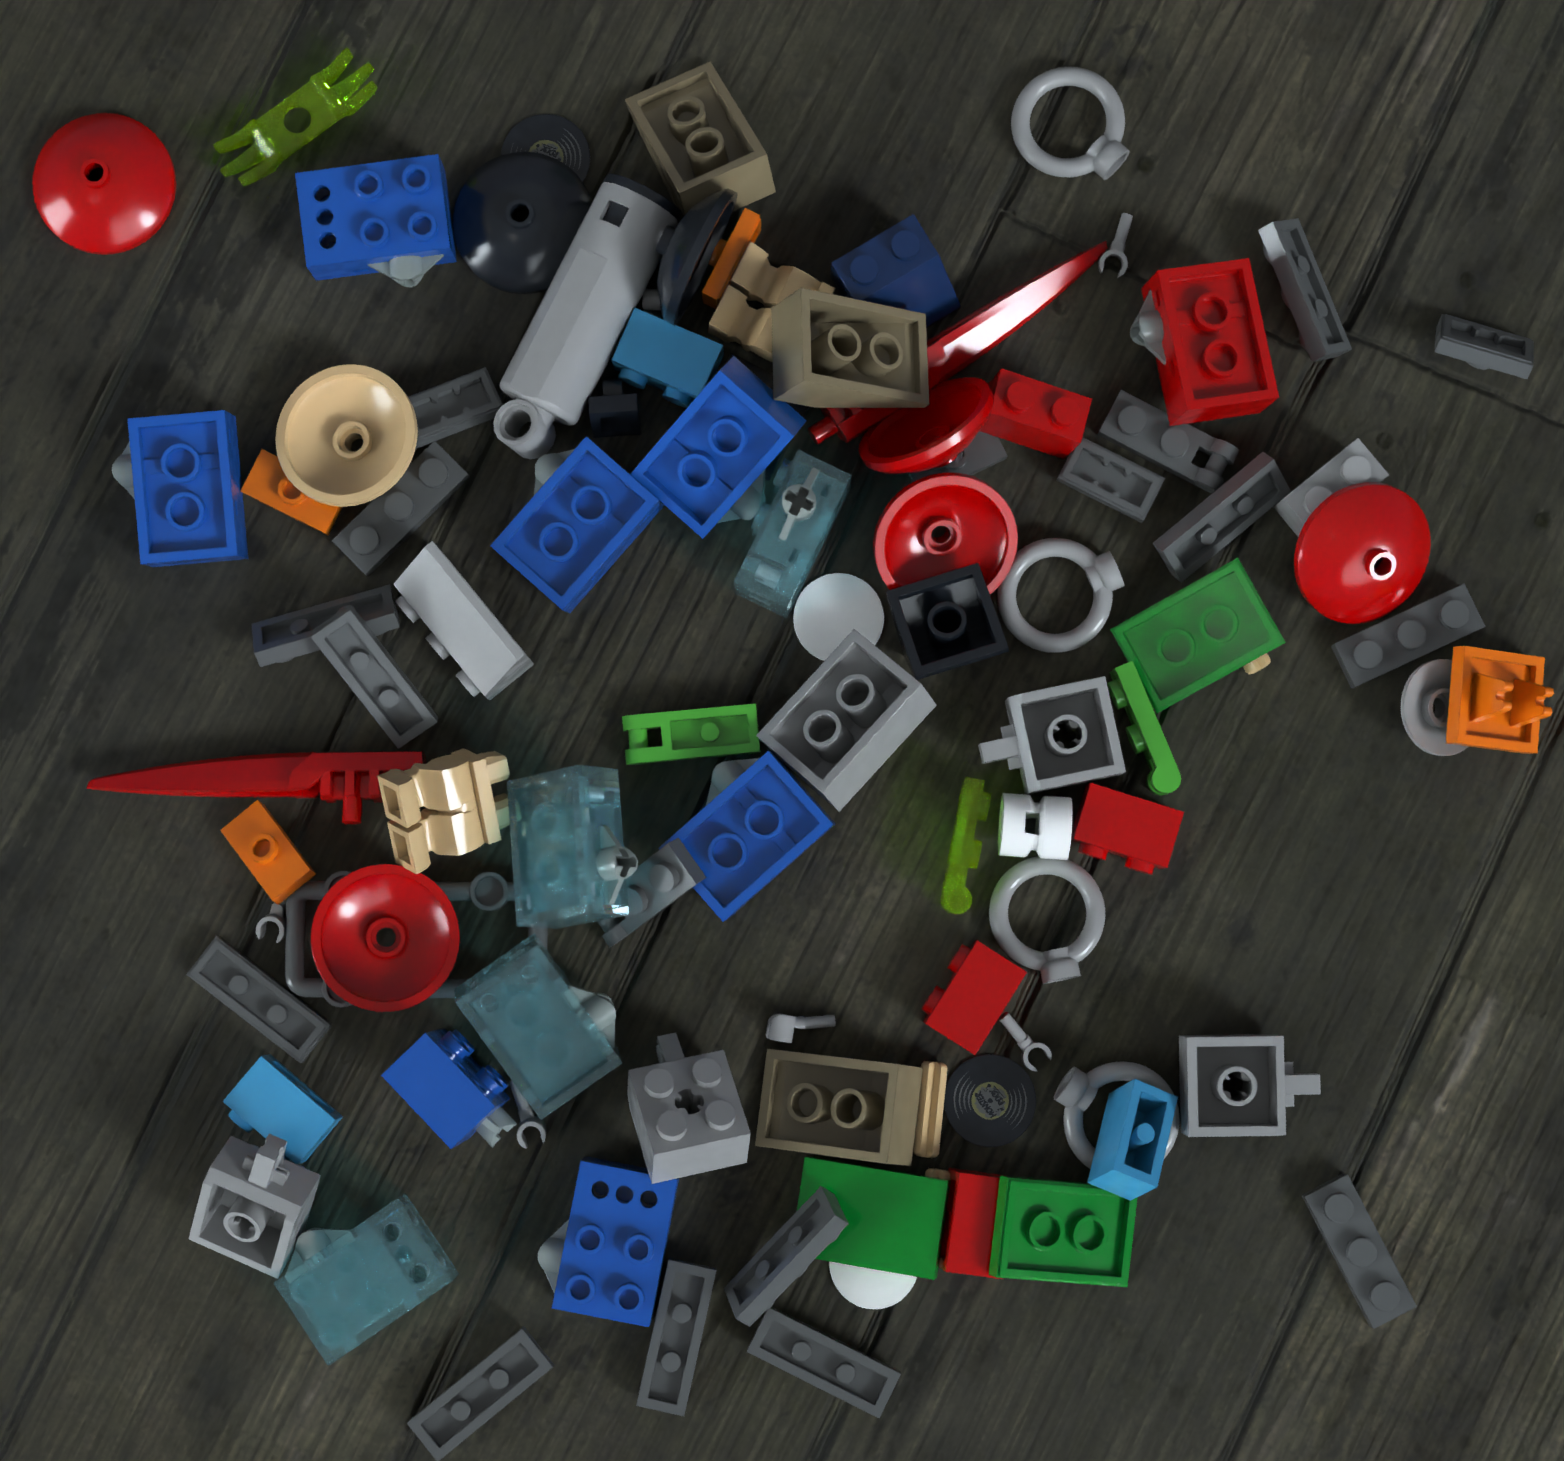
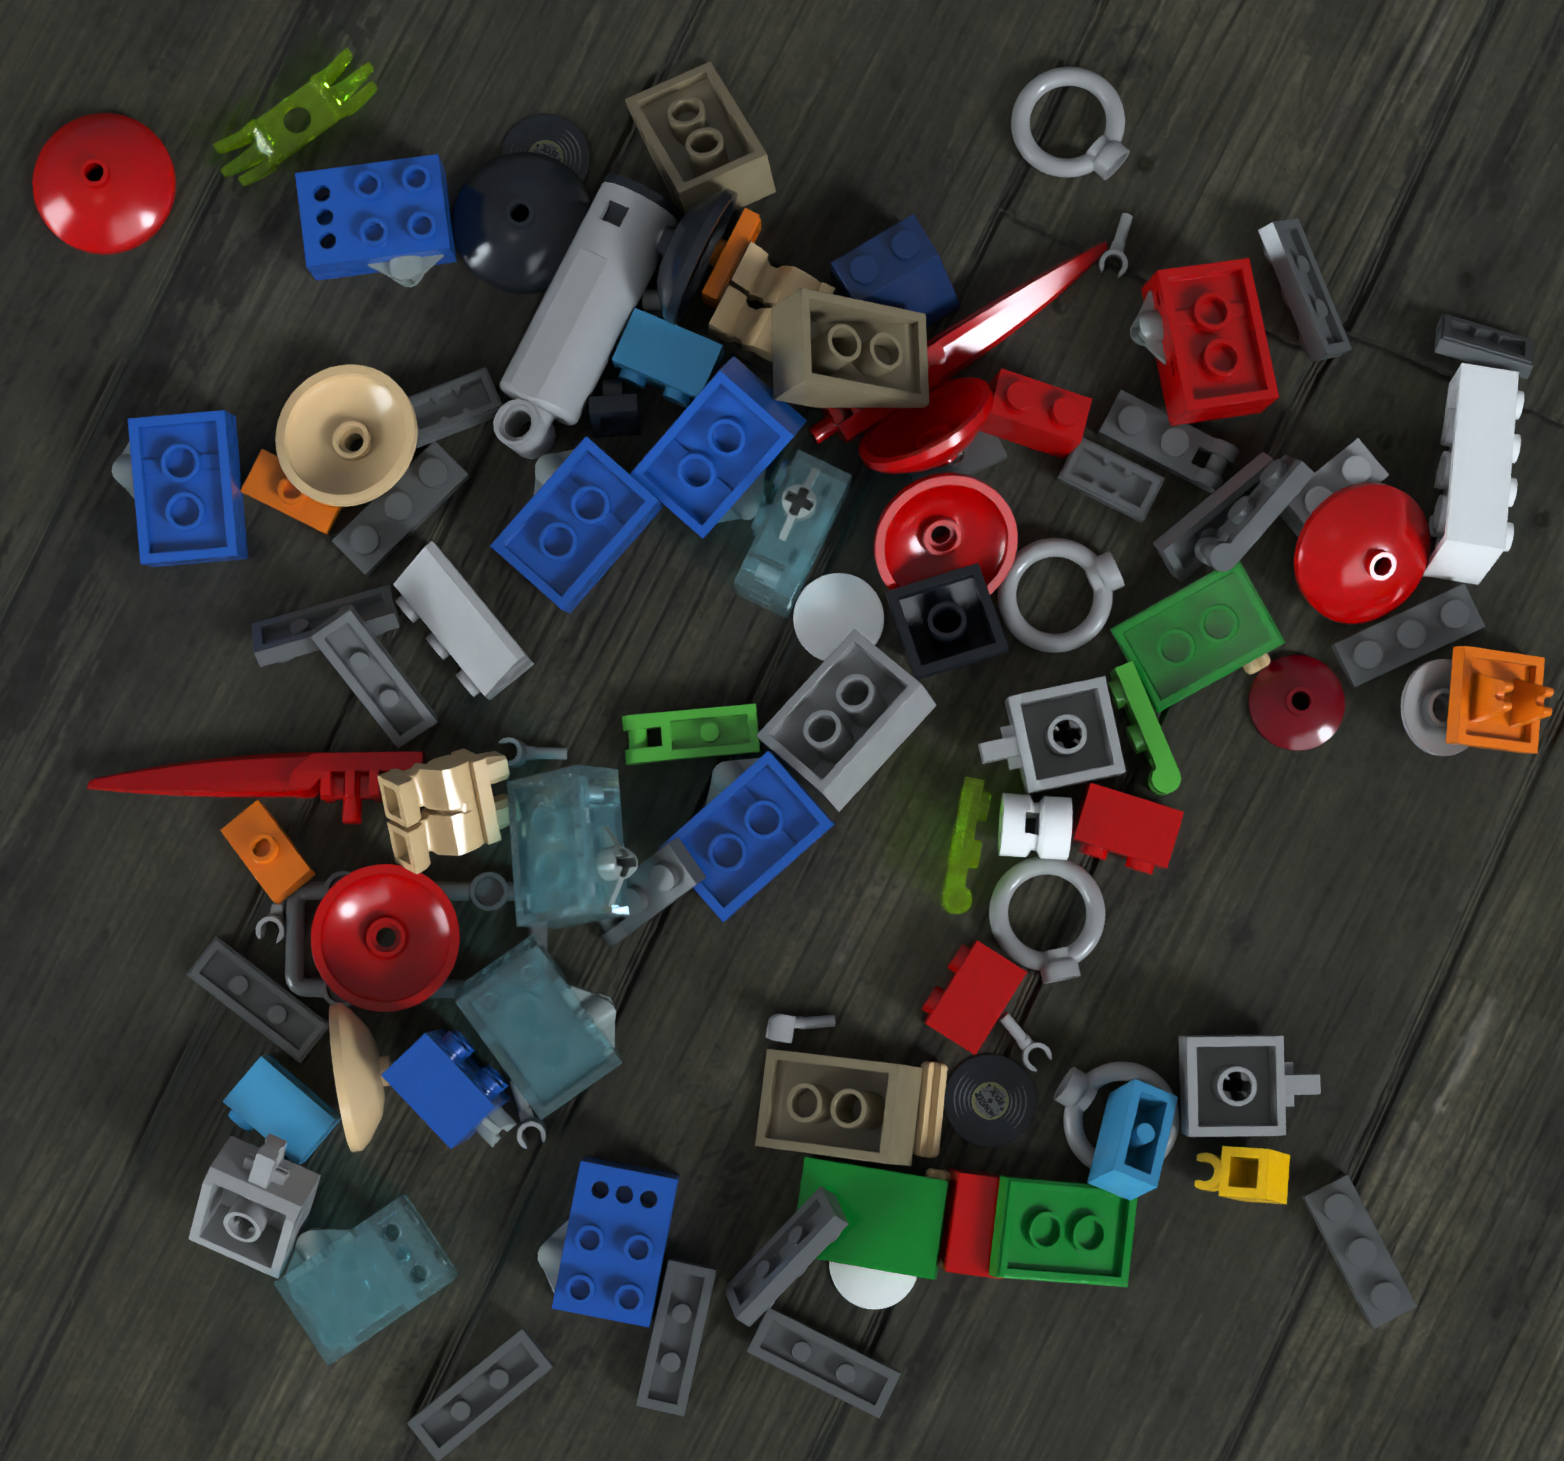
light grey hinge [627,1032,751,1184] -> none
none -> tan dish [329,1003,391,1152]
none -> light grey hand [498,737,567,768]
none -> dark grey plate [1194,455,1316,572]
none -> yellow brick [1195,1146,1290,1204]
none -> dark red dish [1248,655,1345,751]
none -> white wedge [1423,363,1524,585]

